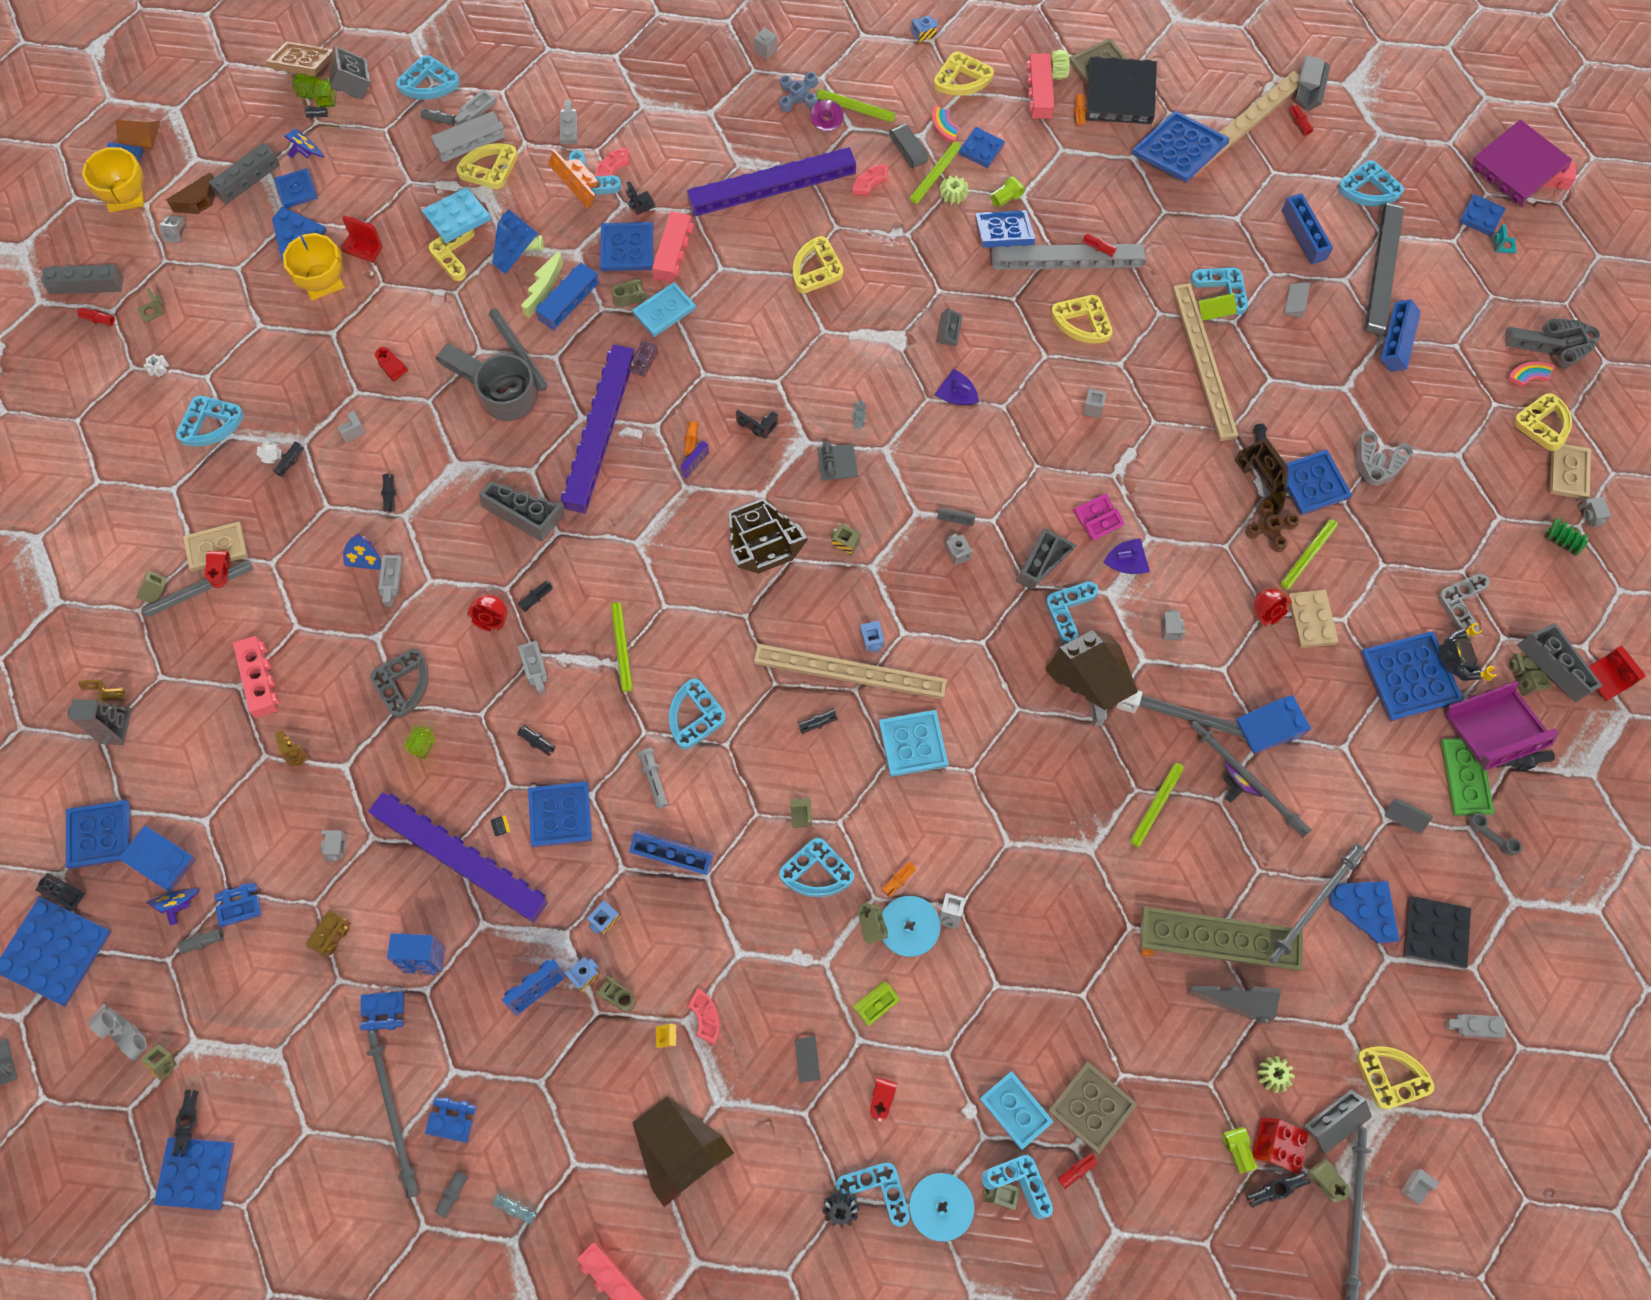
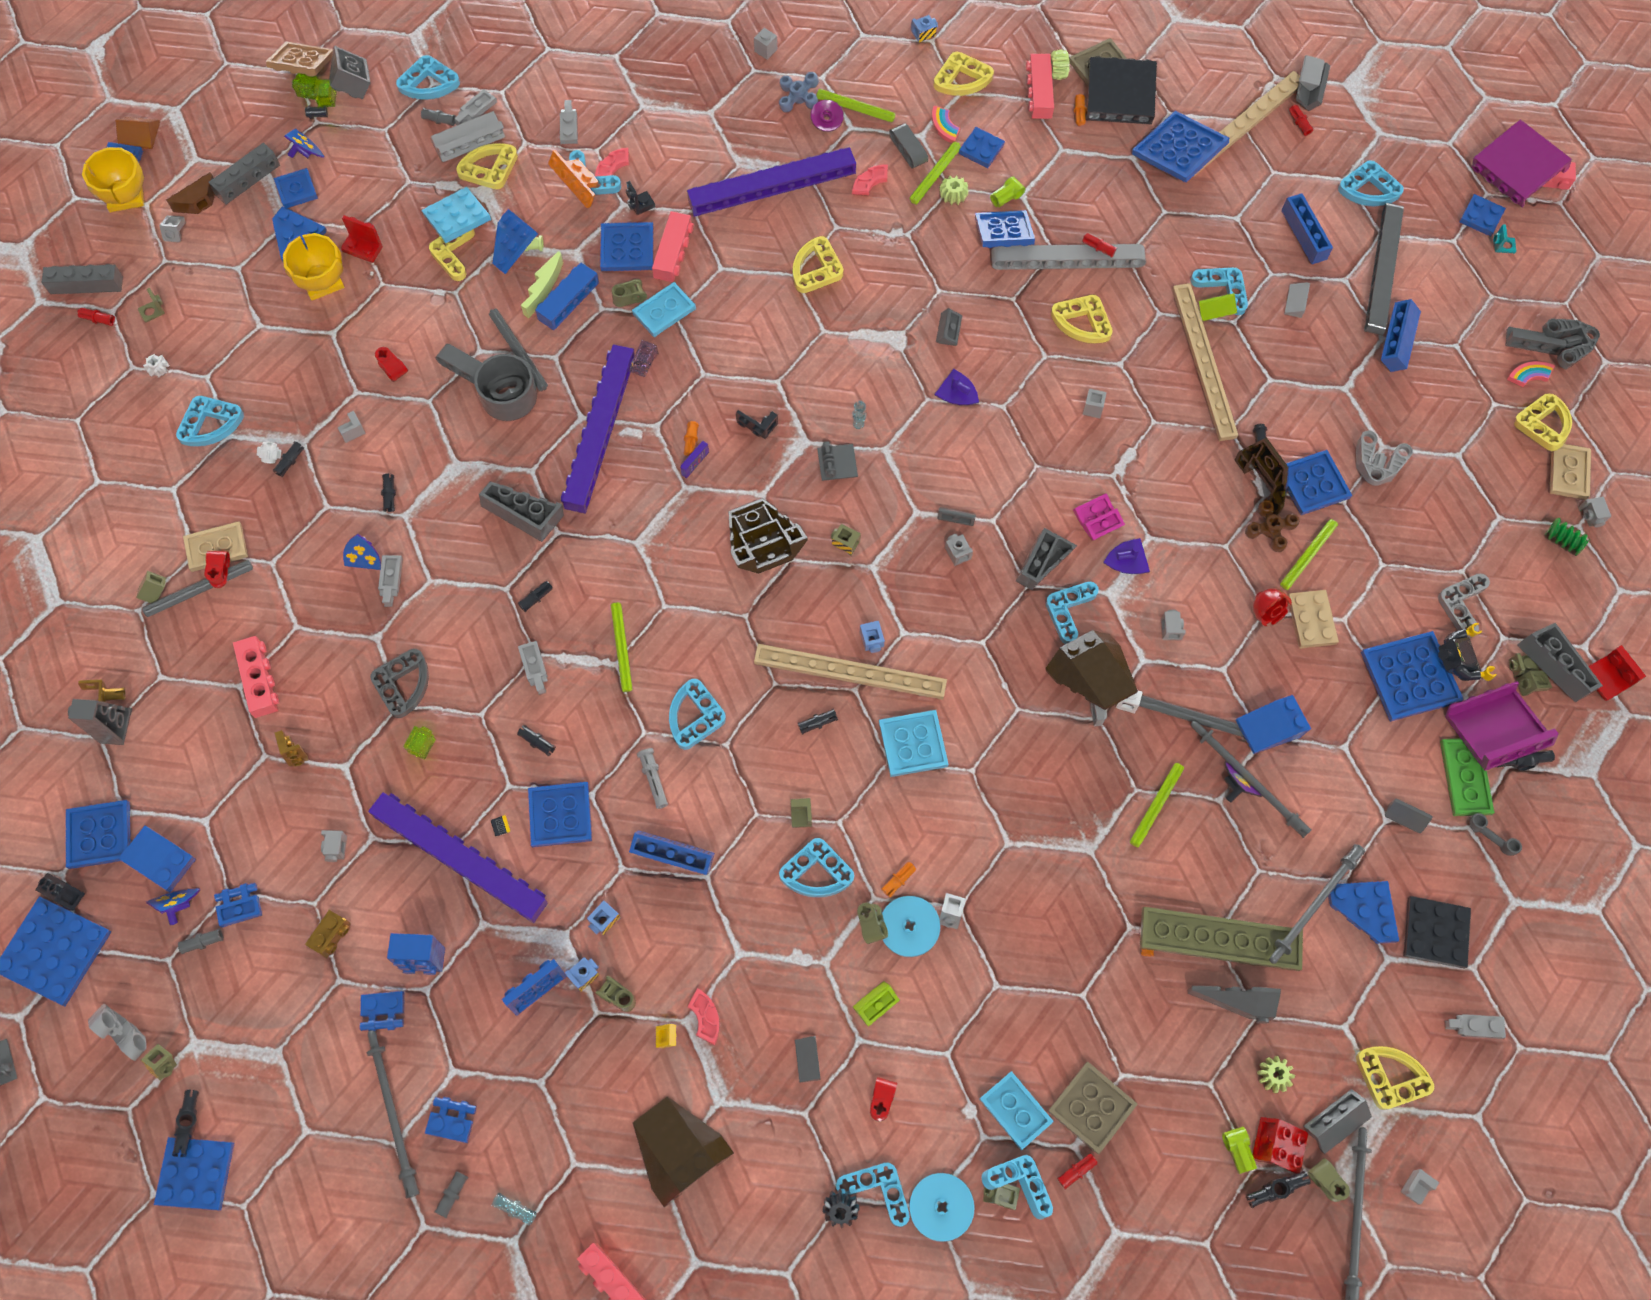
red cylinder [467,594,508,631] -> none

